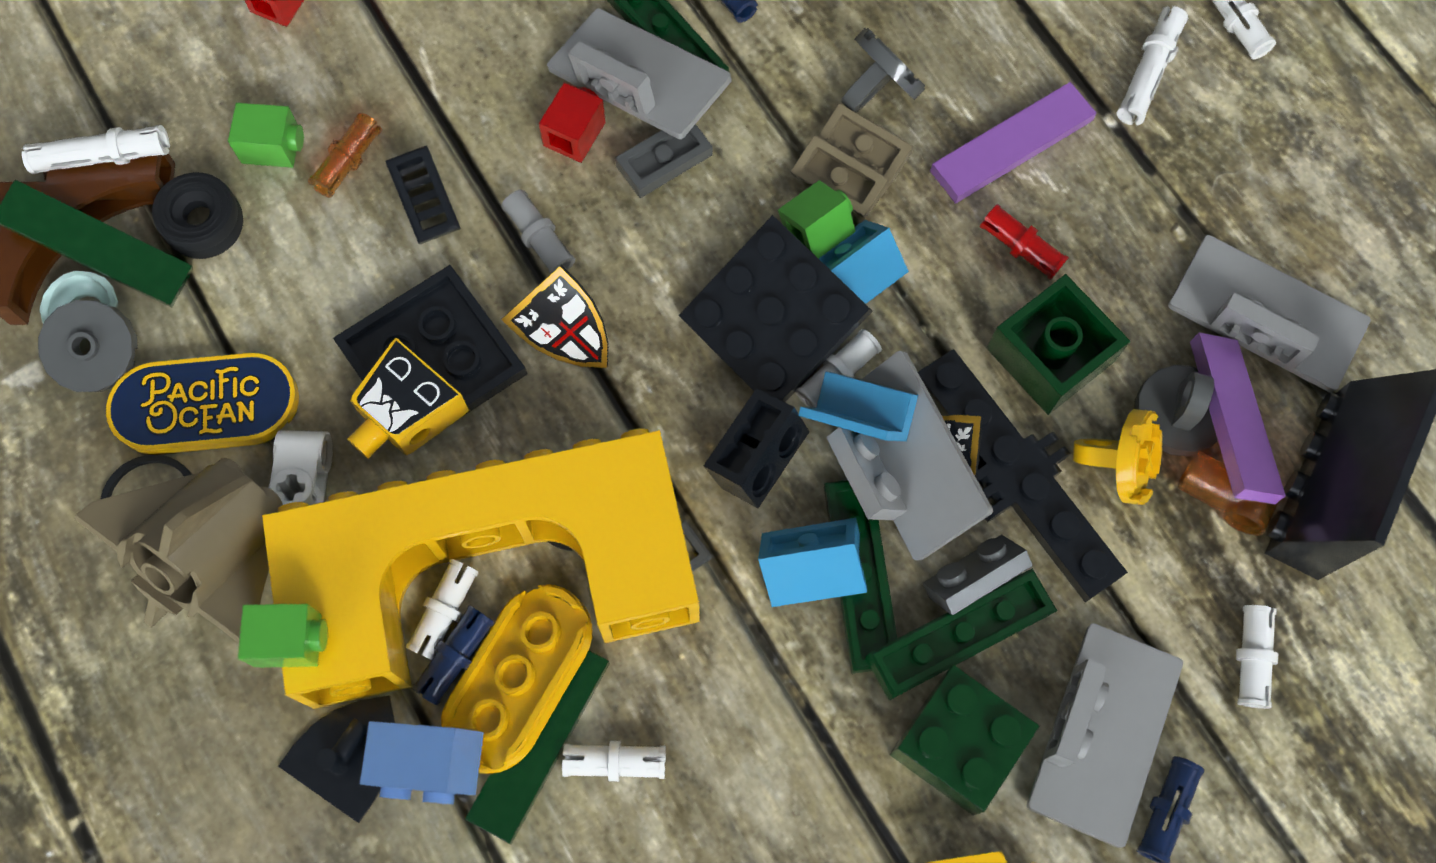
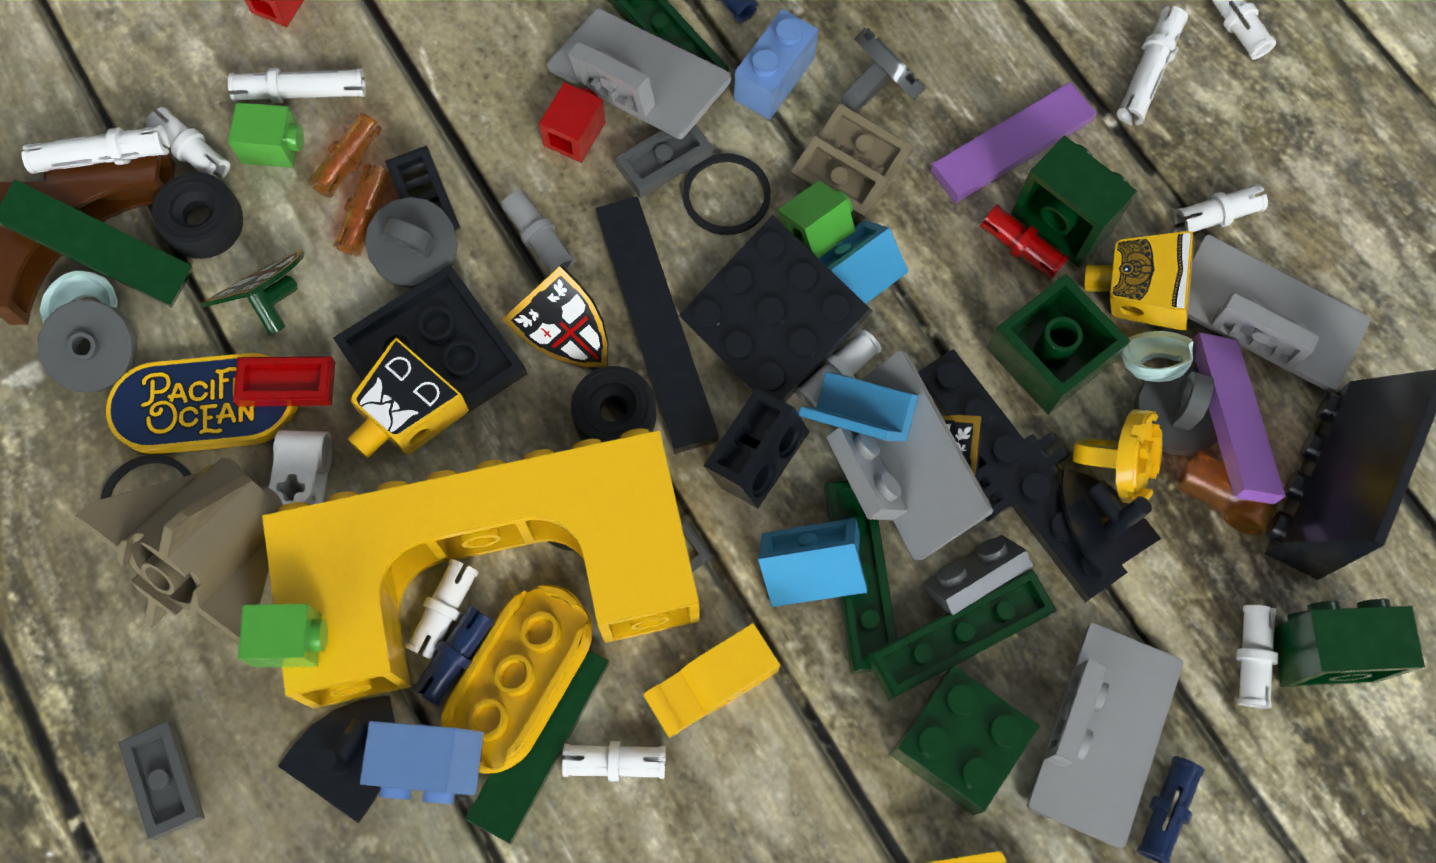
none -> dark grey plate [118,721,205,840]
none -> white pin [146,107,230,179]
none -> dark green shield [201,249,305,335]
none -> white pin [228,68,366,104]
none -> red tile [233,356,336,407]
none -> clear orange pin [333,164,391,257]
none -> dark grey tile [365,197,458,289]
none -> black tyre [571,366,656,442]
none -> black tile [595,196,719,454]
none -> yellow piece [643,623,780,739]
none -> black piece [683,154,771,235]
none -> medium blue brick [734,9,819,120]
none -> dark green brick [1011,135,1137,268]
none -> black shield [1060,468,1161,578]
none -> yellow torso [1085,231,1193,330]
none -> light aqua piece [1121,330,1193,382]
none -> white pin [1173,183,1268,232]
none -> dark green brick [1274,599,1425,687]

